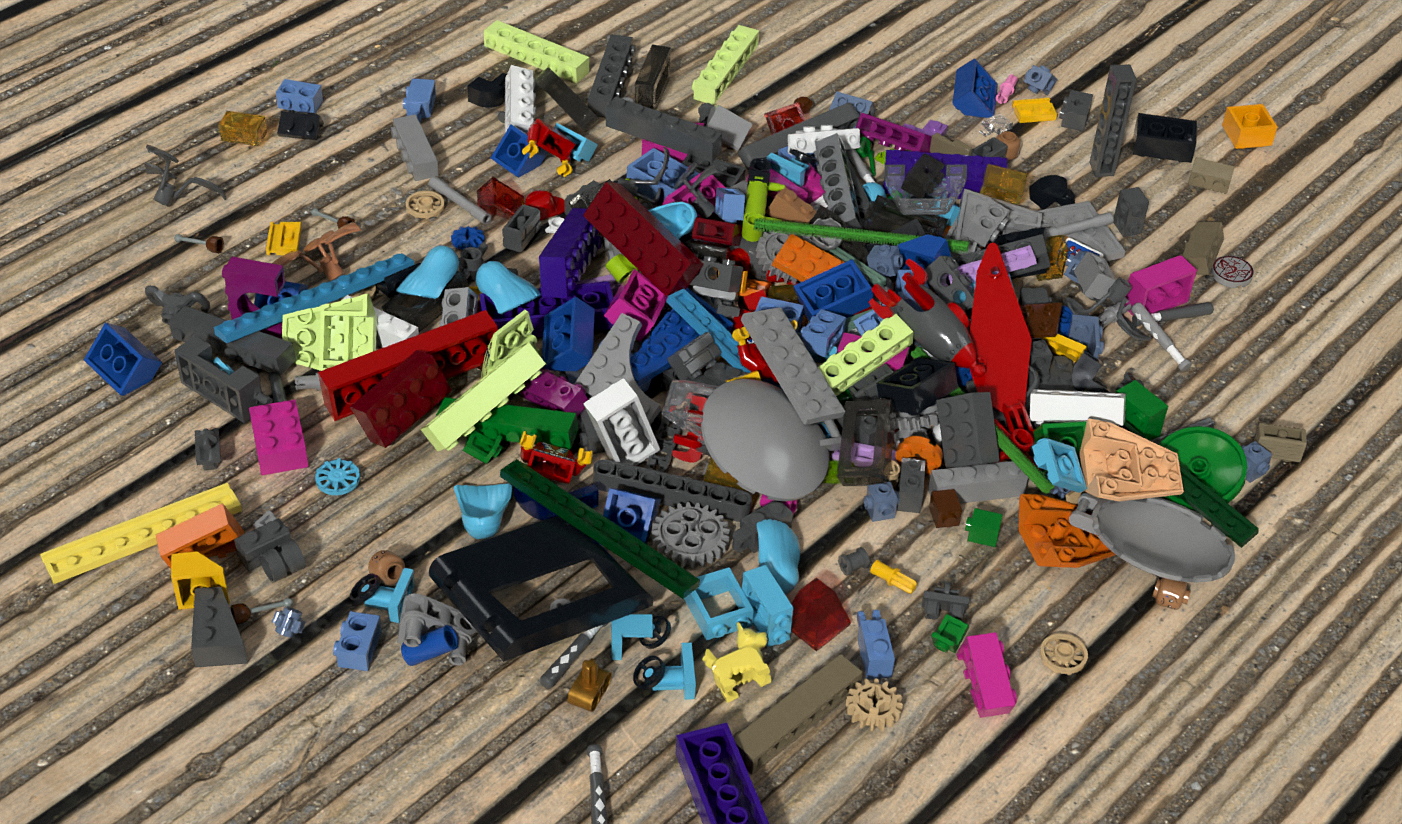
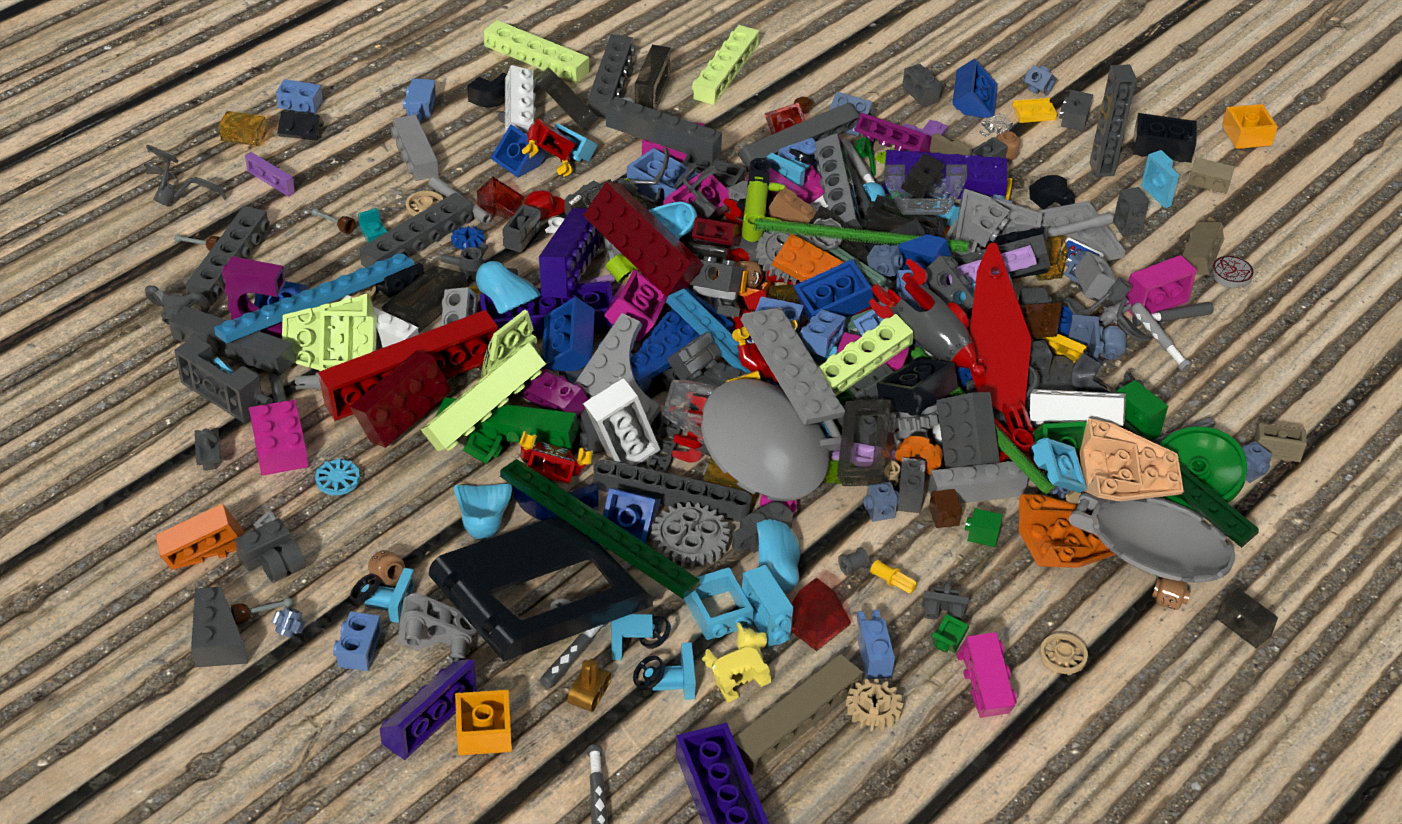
light yellow plate [40,483,242,584] -> none
blue slope [84,322,162,396] -> none
yellow slope [171,552,230,610] -> none
yellow plate [266,222,302,255] -> none
nougat plant [272,222,361,281] -> none
medium azure hair [396,245,459,299] -> none
blue pin [401,625,458,666] -> none
dark grey bush [698,103,714,127] -> none
light grey slope [706,105,752,151] -> none
medium blue brick [715,188,745,224] -> none
white bracket [788,125,860,155] -> none
clear yellow brick [979,164,1028,204] -> none
bright pink axle [996,74,1018,104] -> none
none -> dark grey brick [186,206,270,306]
none -> medium lavender plate [245,152,295,197]
none -> teal bracket [358,208,387,243]
none -> dark grey brick [359,193,473,268]
none -> dark purple slope [380,659,477,760]
none -> light orange brick [455,690,512,756]
none -> medium nougat head [735,261,763,288]
none -> dark grey brick [902,64,942,107]
none -> sand blue head [1100,326,1127,360]
none -> medium azure plate [1141,150,1179,208]
none -> clear smoke brick [1217,588,1279,649]

